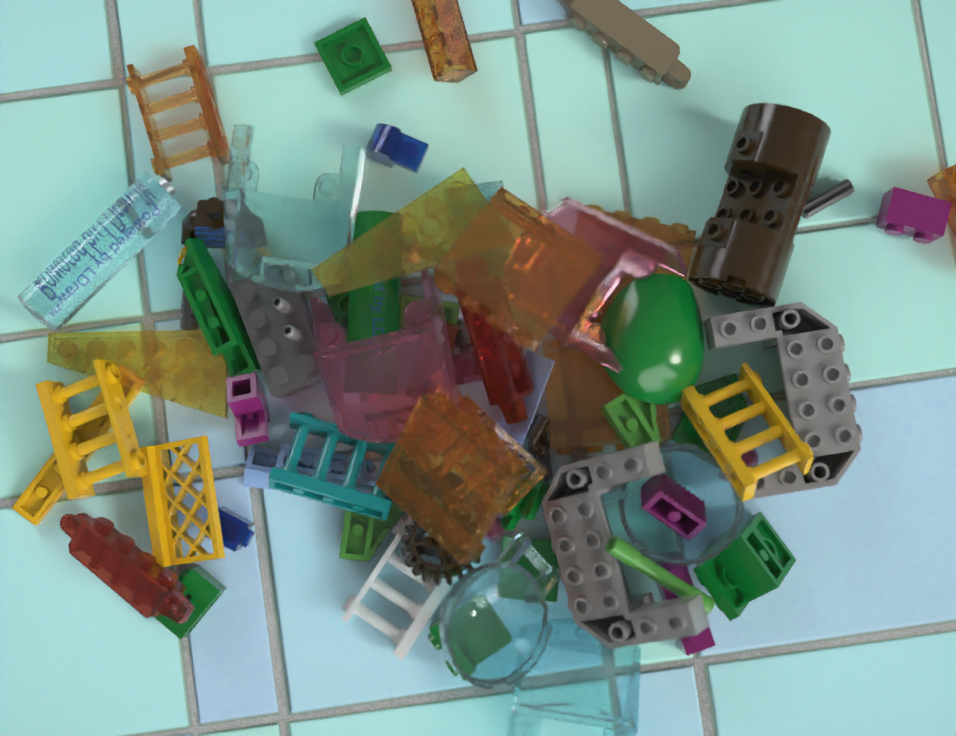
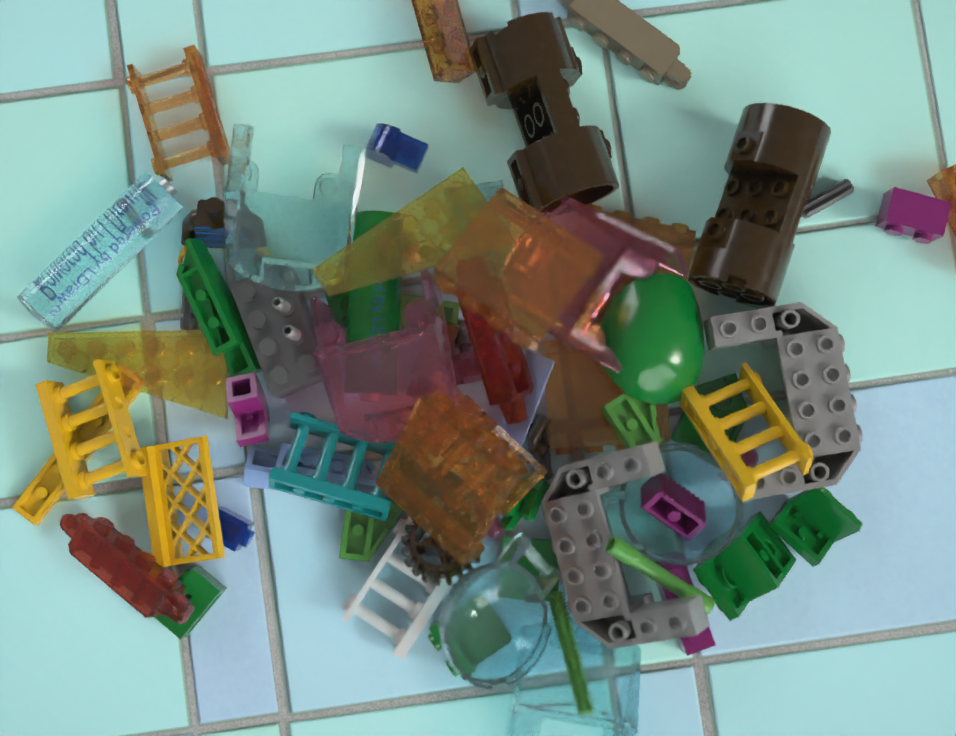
green tile [314,17,392,96] -> none
none -> dark brown cylinder [469,12,620,218]
none -> bright green axle [548,591,595,715]
none -> green bracket [768,487,863,567]

